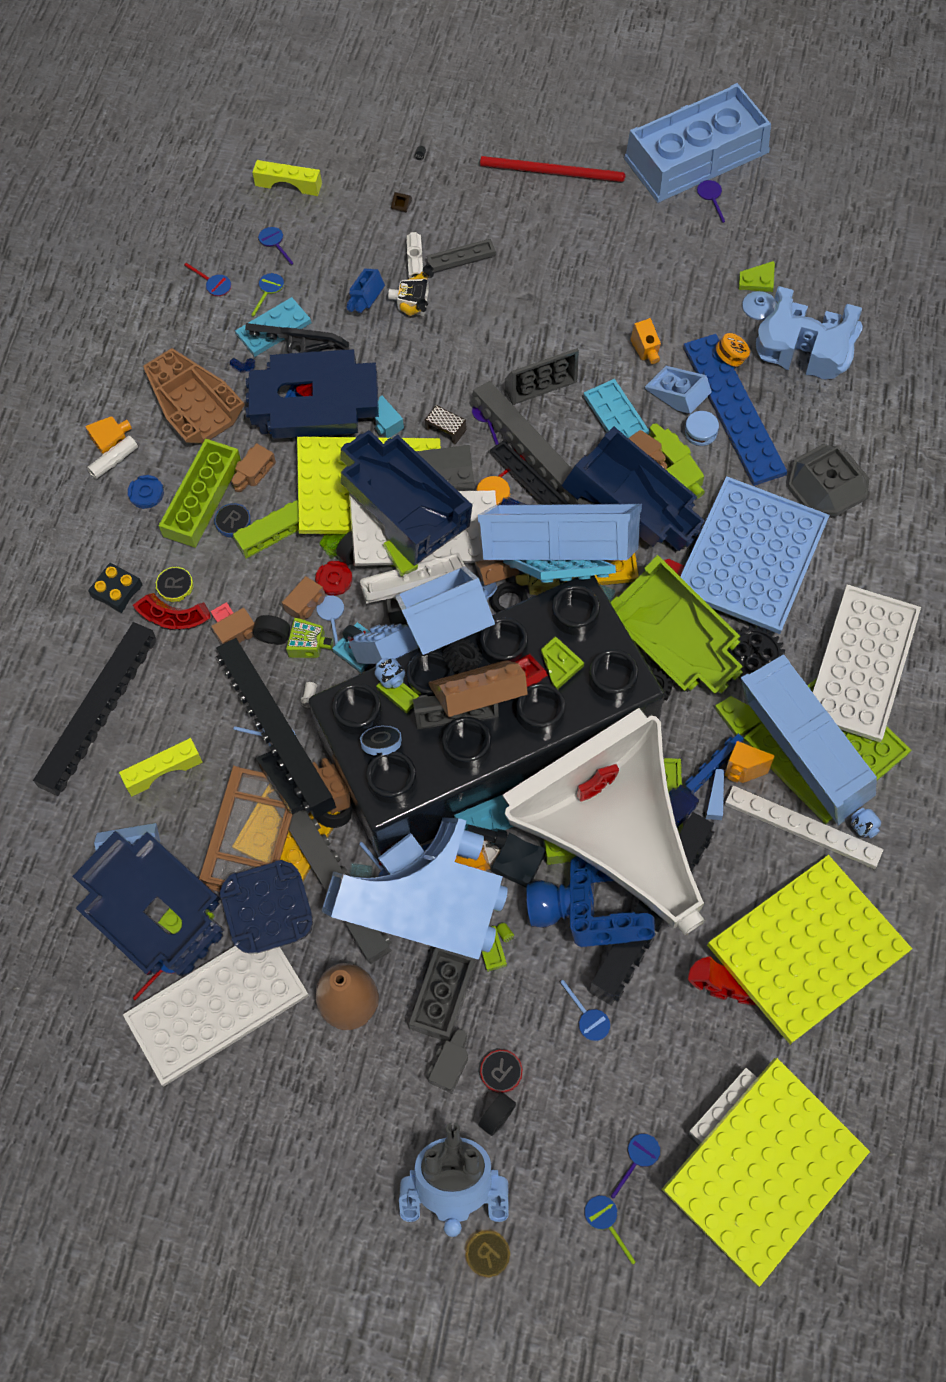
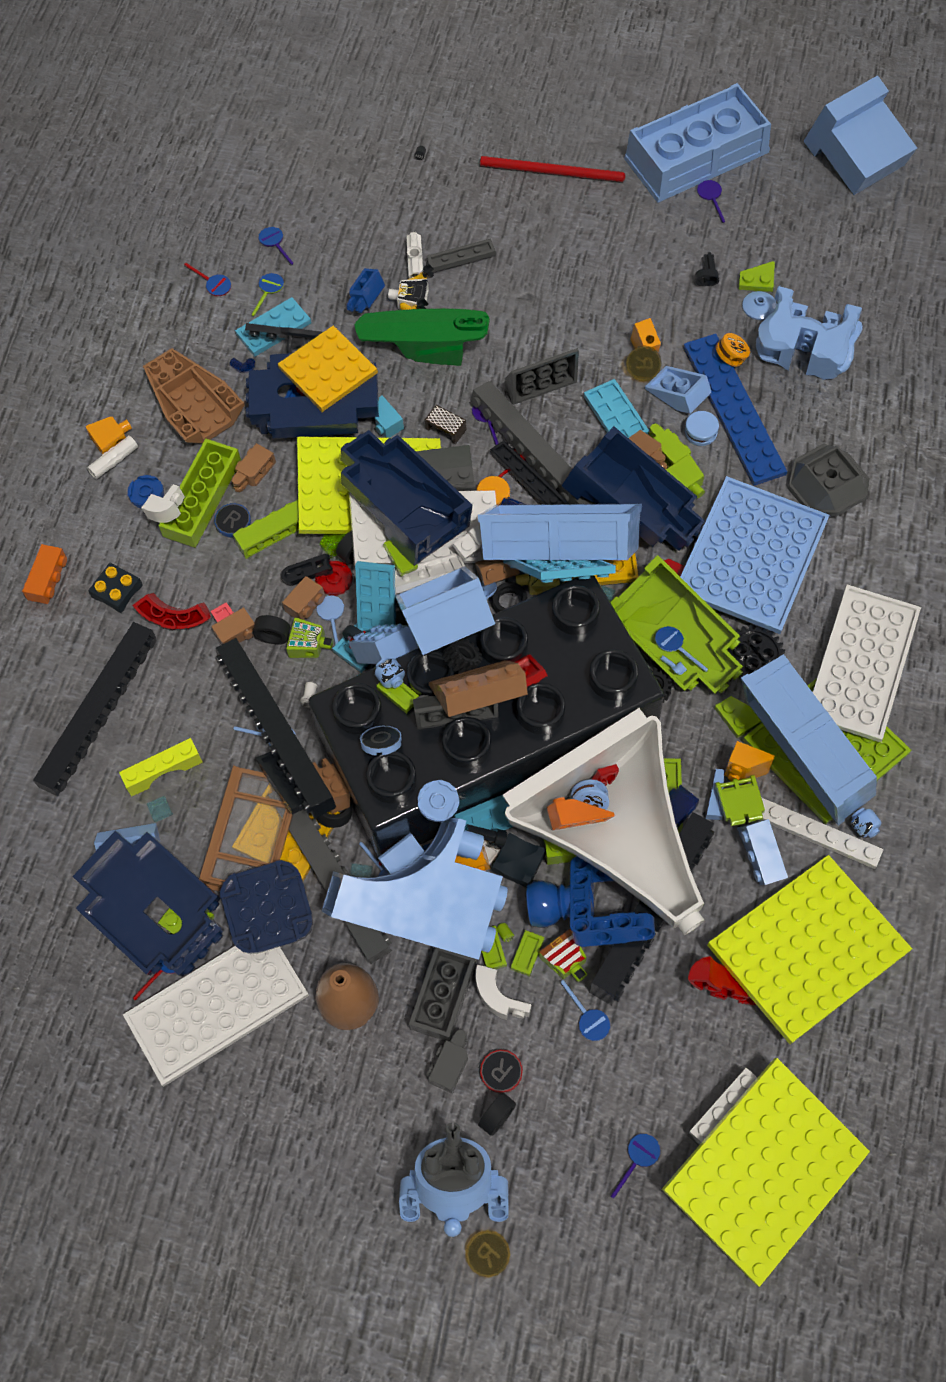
black tile [156,567,193,602] -> none
neon yellow arch [252,160,322,196] -> none
dark brown slope [391,192,412,212] -> none
lime wing [541,637,584,689] -> none
blue piece [585,1196,636,1264] -> none
blue plate [684,733,744,798] -> none
none -> orange brick [22,544,67,604]
none -> white brick [142,484,185,523]
none -> clear light blue tile [147,796,173,822]
none -> yellow plate [278,325,378,412]
none -> black plate [281,554,333,586]
none -> green piece [354,308,490,366]
none -> medium azure plate [355,561,396,632]
none -> light blue tile [417,780,459,822]
none -> white brick [453,525,483,560]
none -> white arch [476,965,531,1020]
none -> lime tile [511,930,545,977]
none -> torso [539,929,588,982]
none -> orange slope [547,797,614,830]
none -> light blue head [571,779,609,810]
none -> clear yellow tile [626,345,662,382]
none -> blue piece [655,626,708,672]
none -> light blue hand [661,656,687,675]
none -> black piece [695,252,719,286]
none -> lime plate [715,775,765,826]
none -> light blue wedge [737,819,788,885]
none -> light blue piece [804,75,917,195]

